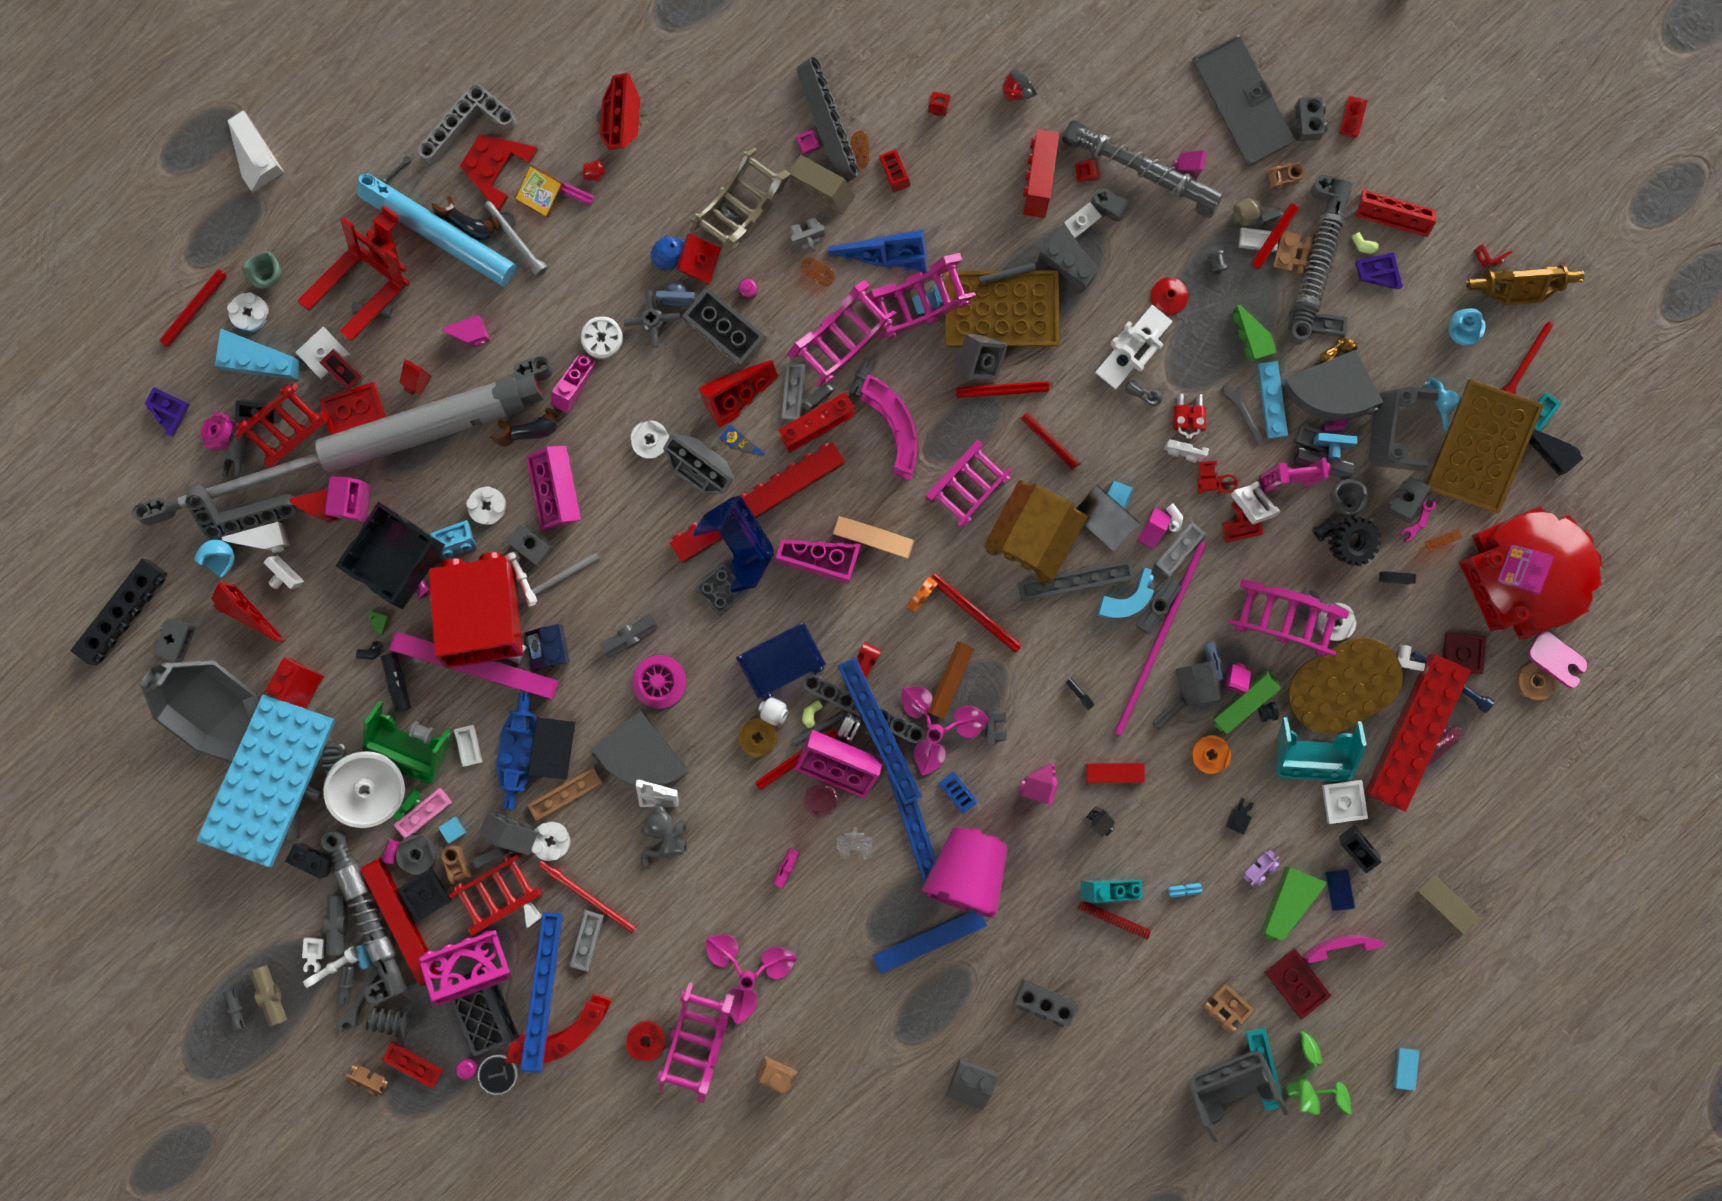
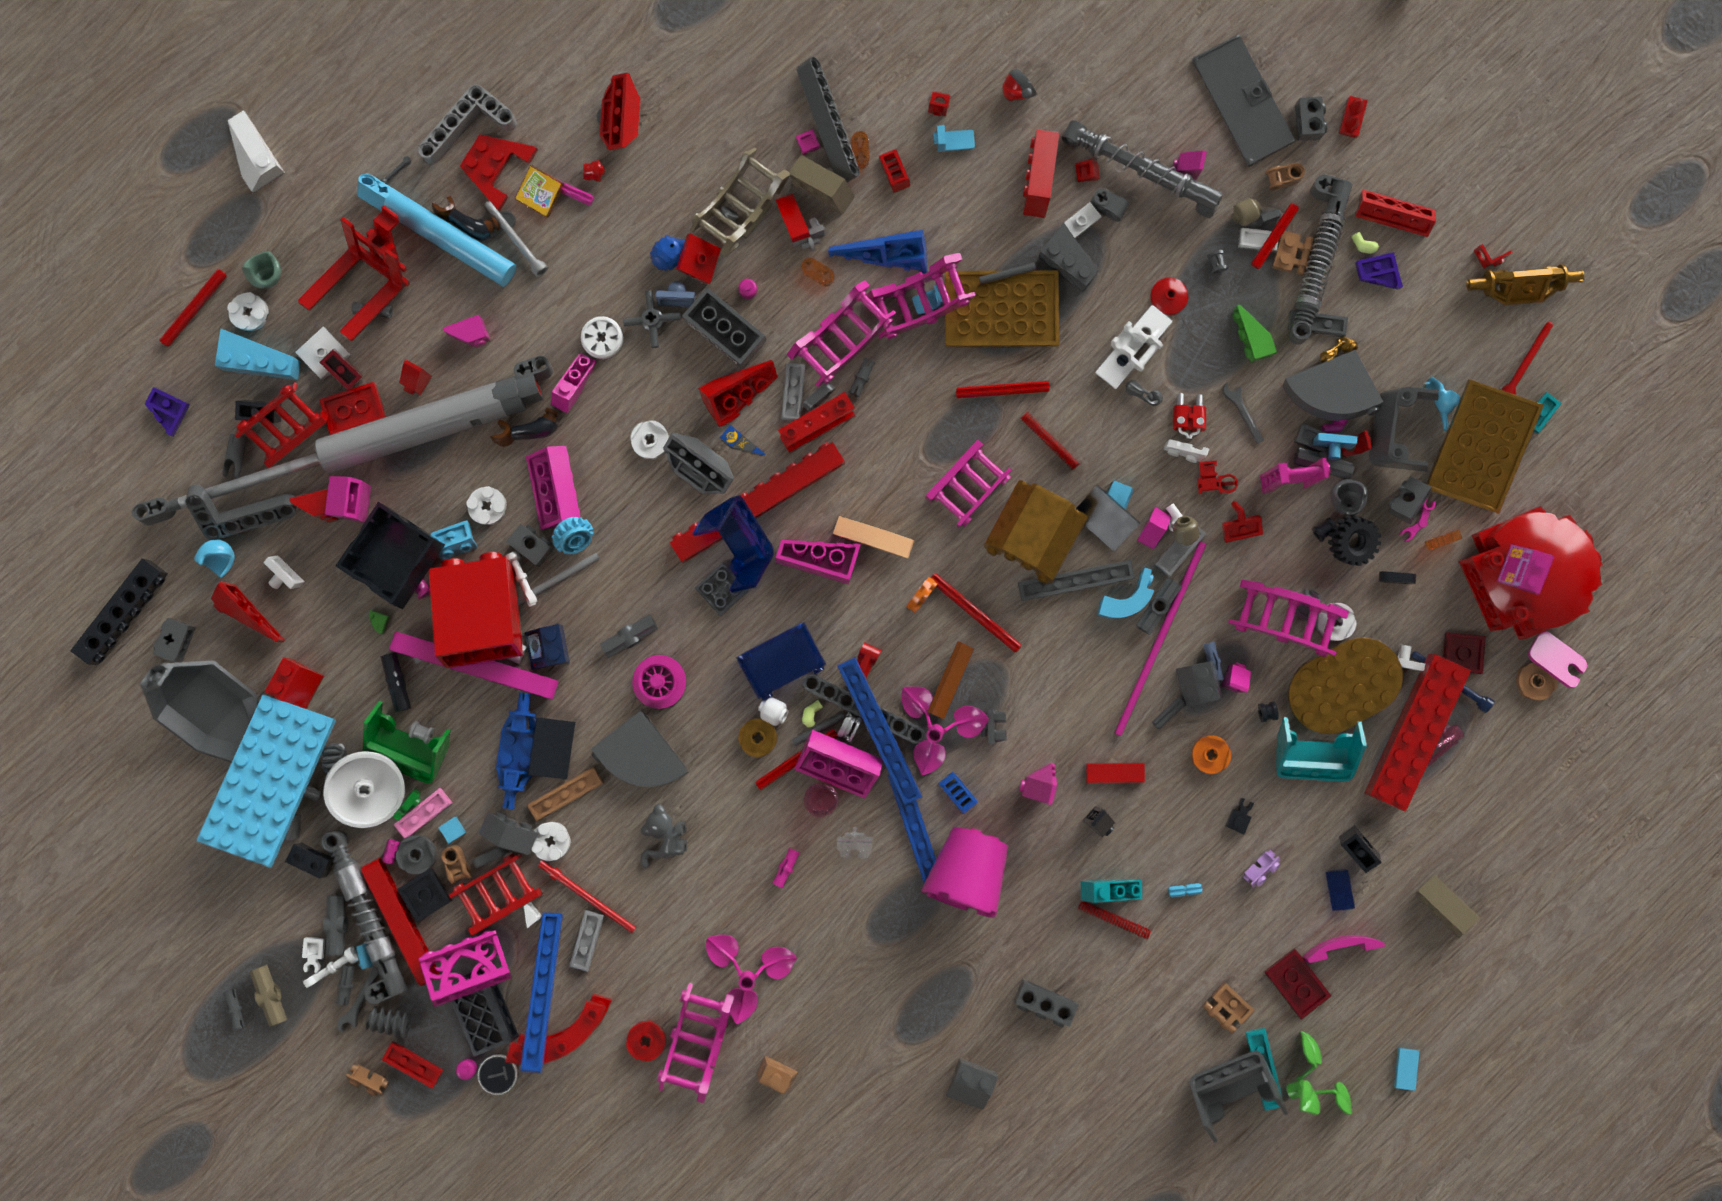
dark pink plate [201,412,235,451] -> none
white slope [222,522,290,553] -> none
black arm [356,641,384,660] -> none
white tile [454,725,483,767] -> none
white wing [636,780,679,807] -> none
dark pink fence [861,374,917,481] -> none
blue tile [873,910,987,974] -> none
dark grey slope [955,334,1008,380] -> none
black bar [1066,678,1094,710] -> none
bright green slope [1214,668,1281,734] -> none
white plate [1231,481,1281,524] -> none
medium azure plate [1257,361,1288,439] -> none
bright green slope [1261,866,1327,942] -> none
white plate [1322,780,1368,824] -> none
medium azure piece [1448,308,1485,346] -> none
black slope [1529,429,1584,476] -> none
none -> medium azure gear [552,517,594,554]
none -> red tile [775,193,810,243]
none -> medium azure bracket [933,125,975,152]
none -> dark tan head [1173,516,1200,546]
none -> red bracket [1341,431,1372,457]

